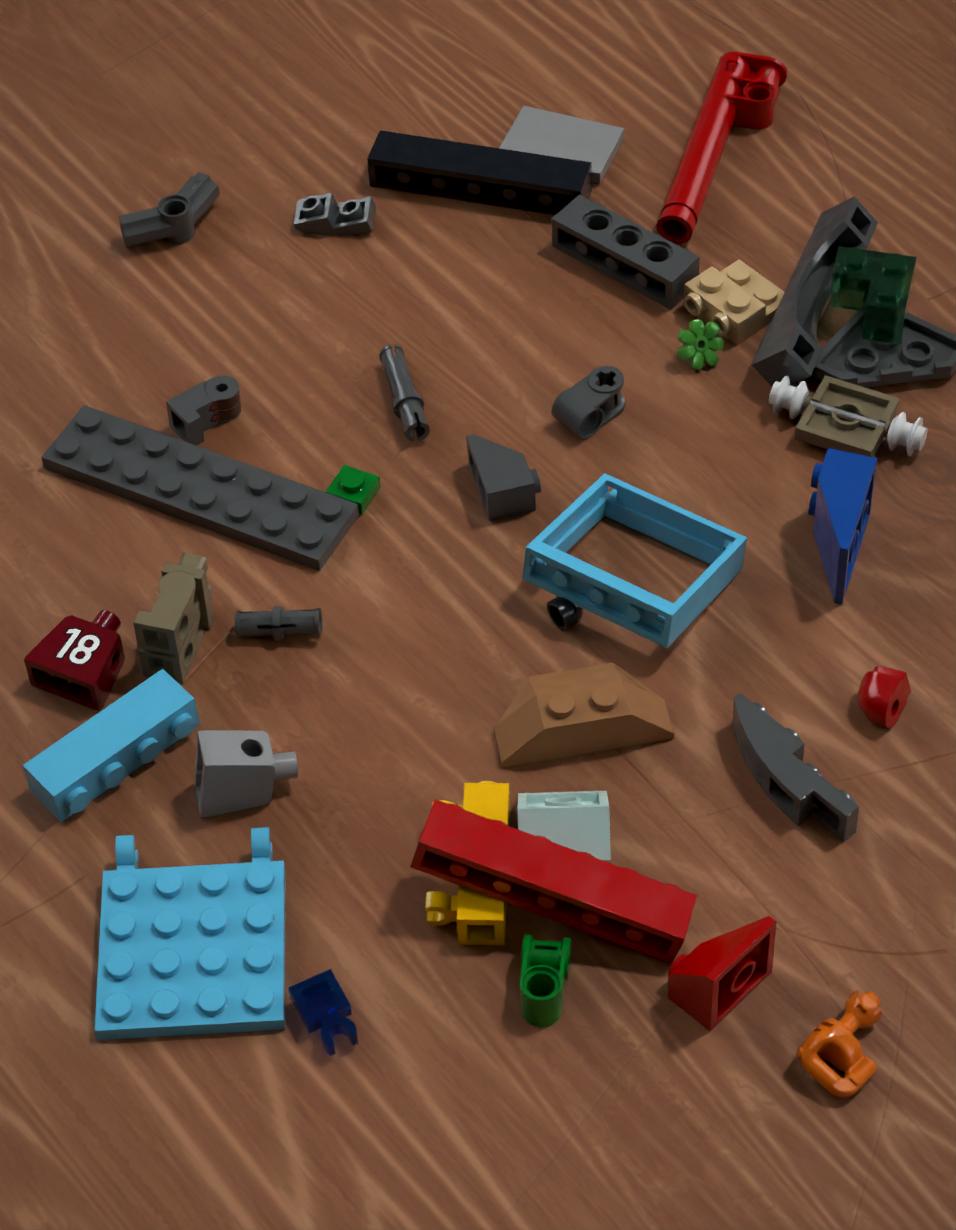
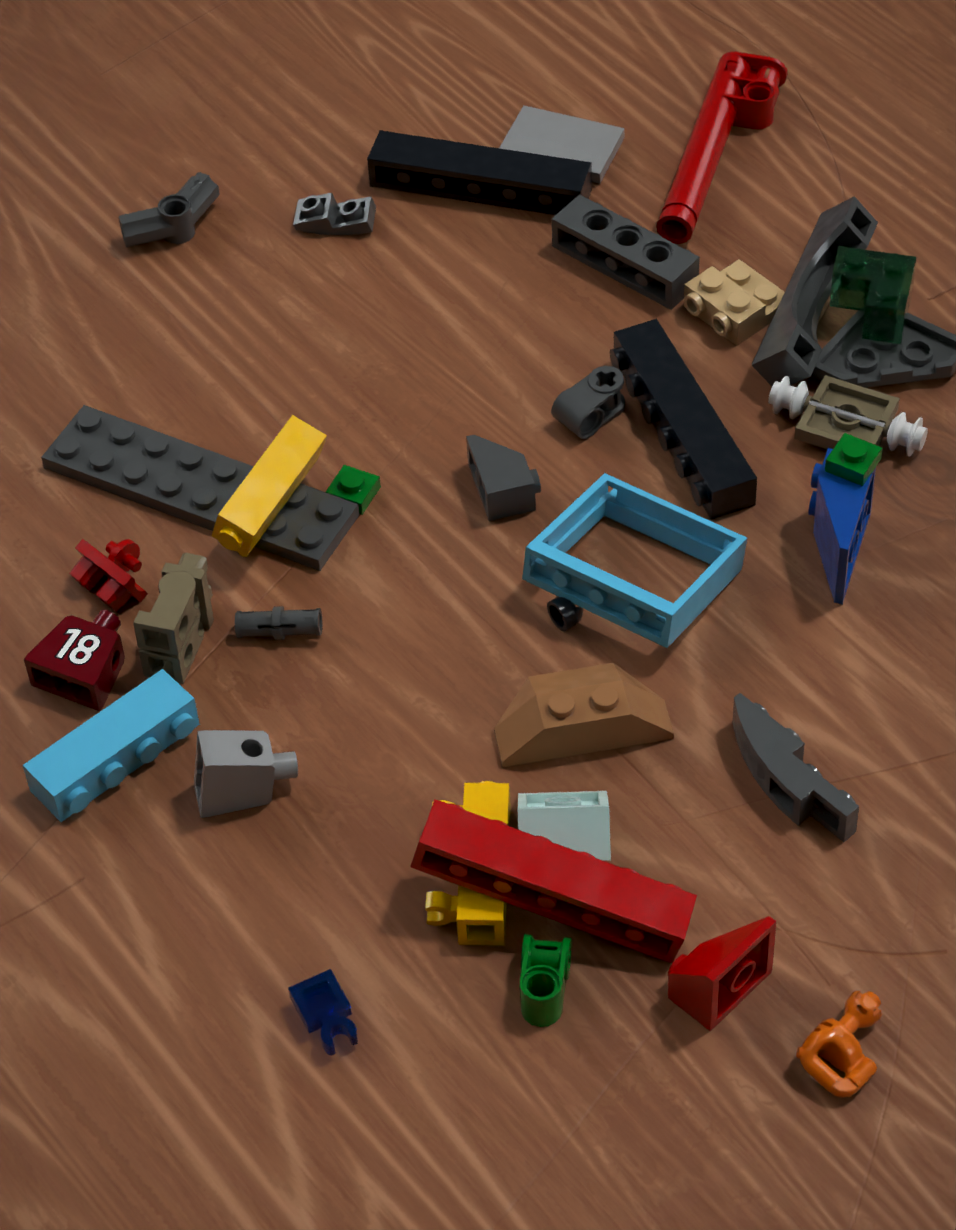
medium azure plate [95,827,286,1040] -> none
dark grey leg [166,376,241,446] -> none
dark grey pin [379,344,430,442] -> none
bright green plant [677,319,724,370] -> none
red piece [858,666,911,728] -> none
none -> red hips [69,539,148,612]
none -> yellow brick [211,415,327,557]
none -> black brick [610,319,757,520]
none -> green plate [825,433,882,486]

